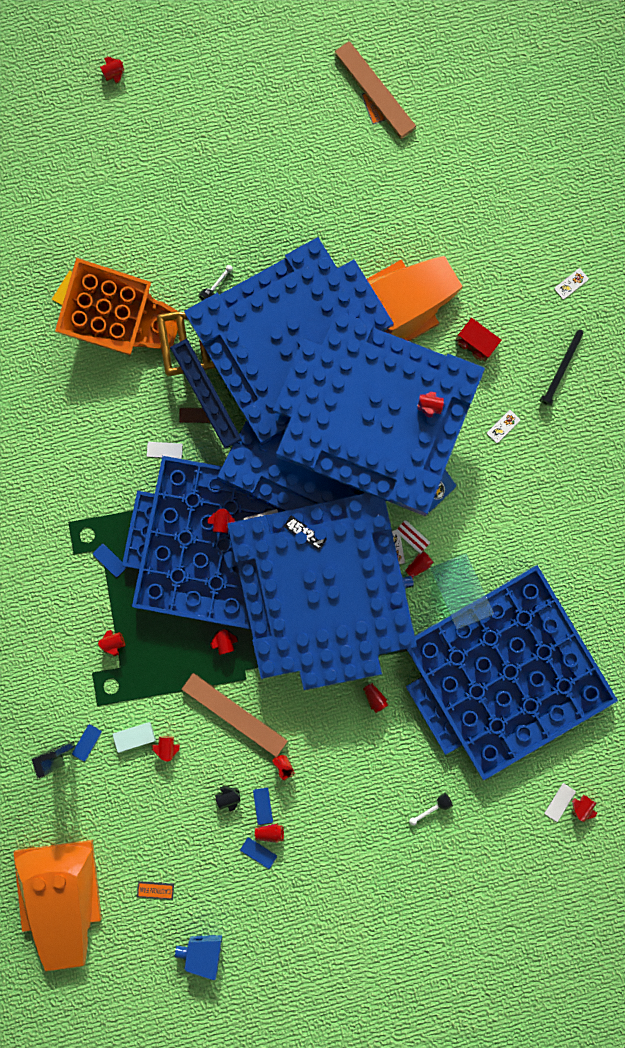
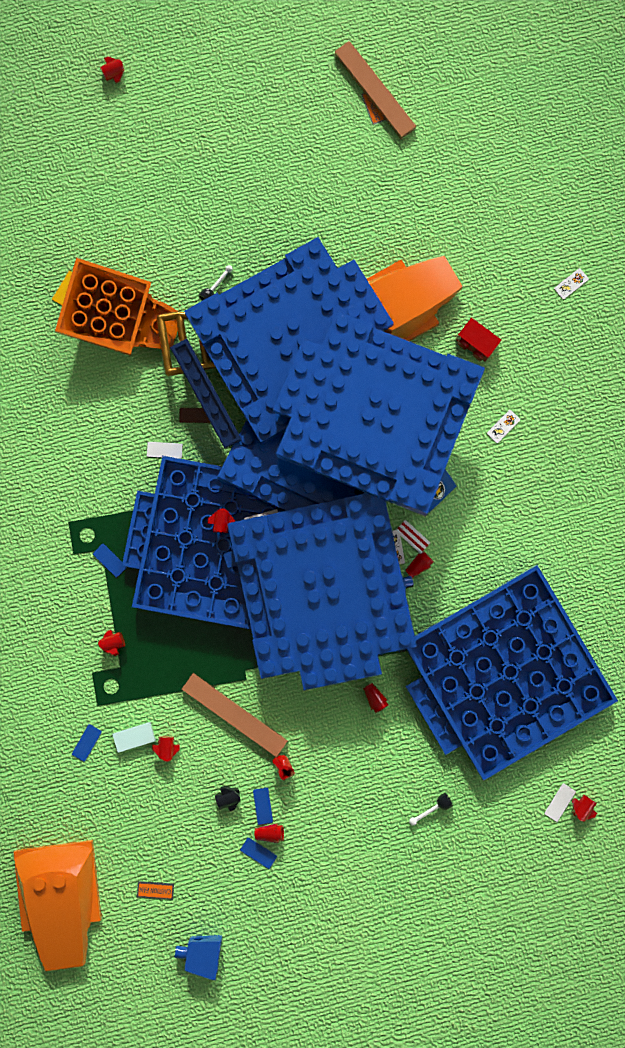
black fence [31,741,75,779] -> none
red piece [210,630,238,655] -> none
sticker [283,515,327,550] -> none
red piece [417,392,444,417] -> none
clear light blue piece [430,553,494,630] -> none
black bar [540,329,583,406] -> none

